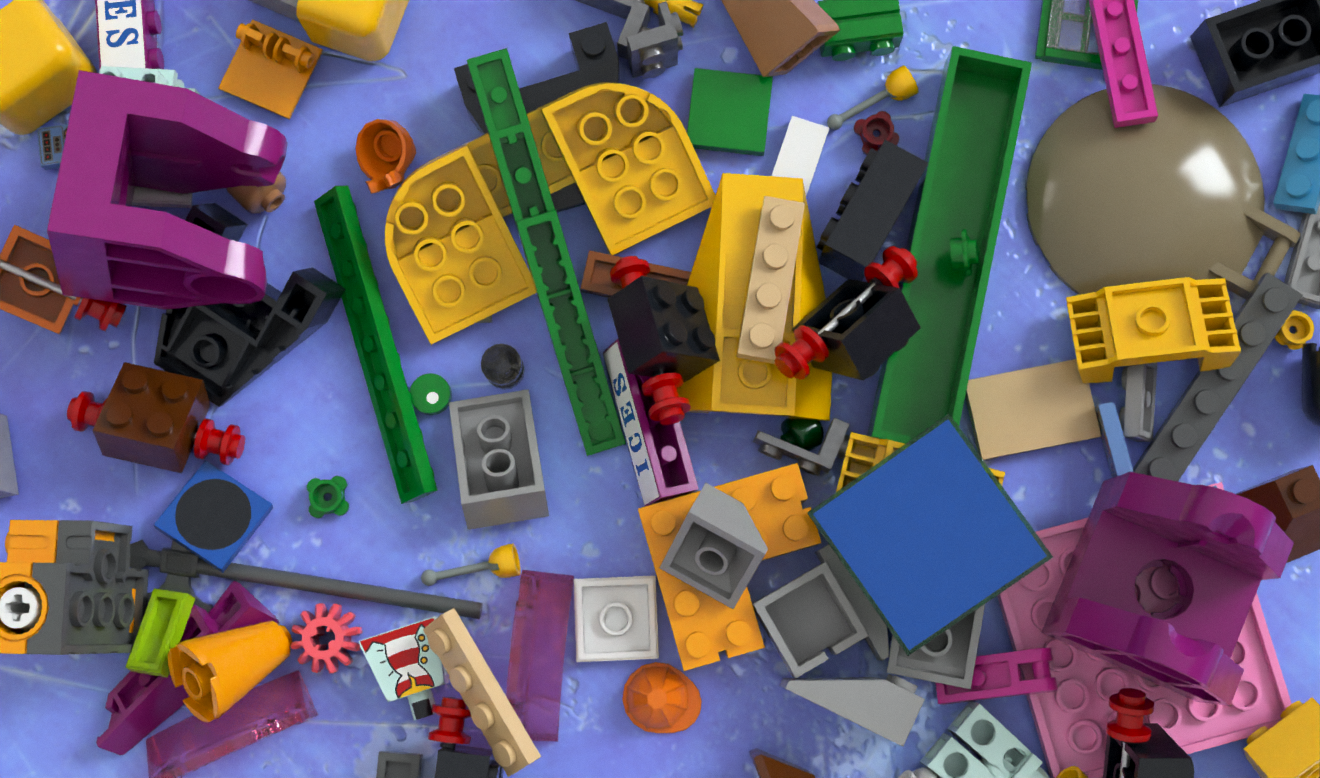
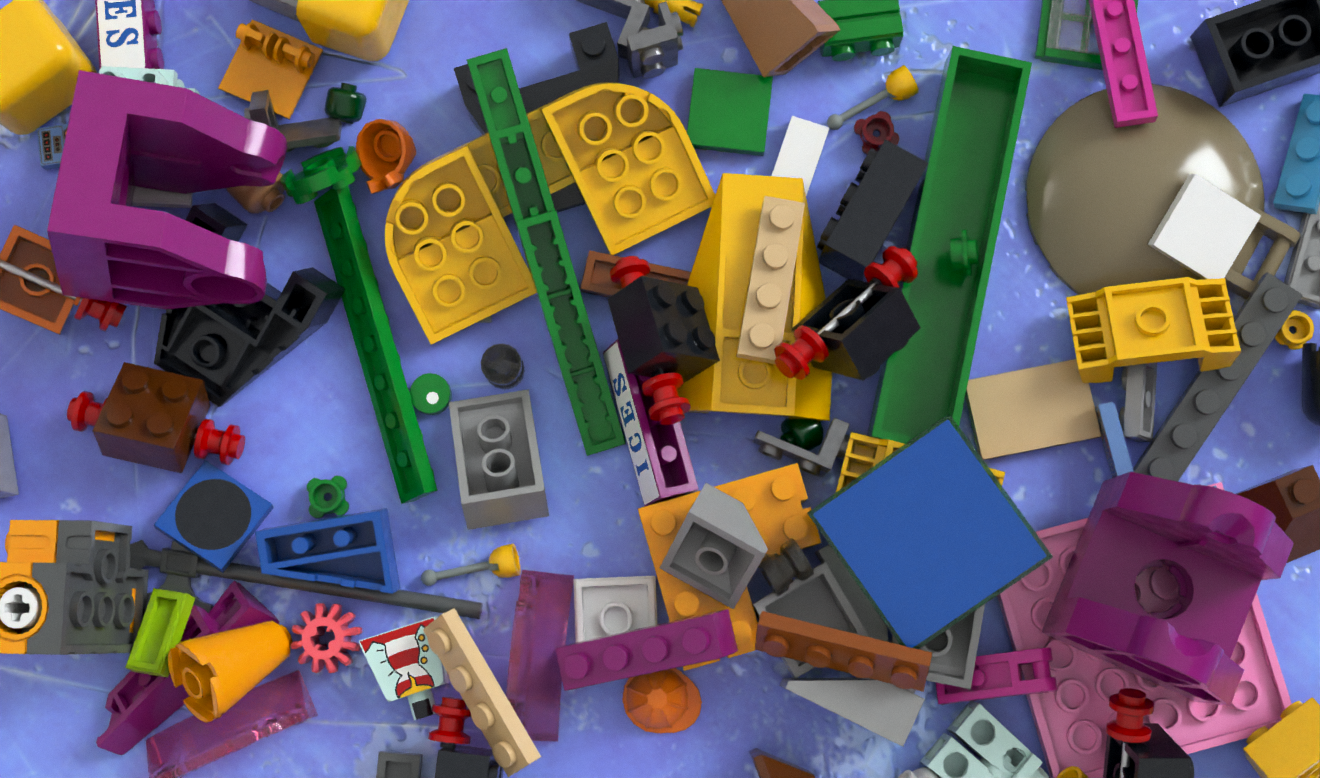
none -> flat silver bracket [244,90,342,153]
none -> blue wedge [255,508,400,594]
none -> green plate [280,146,361,204]
none -> dark green piece [324,83,366,124]
none -> magenta brick [555,609,738,691]
none -> dark orange plate [755,611,932,692]
none -> clear smoke wheel [758,538,814,597]
none -> white tile [1148,174,1261,279]

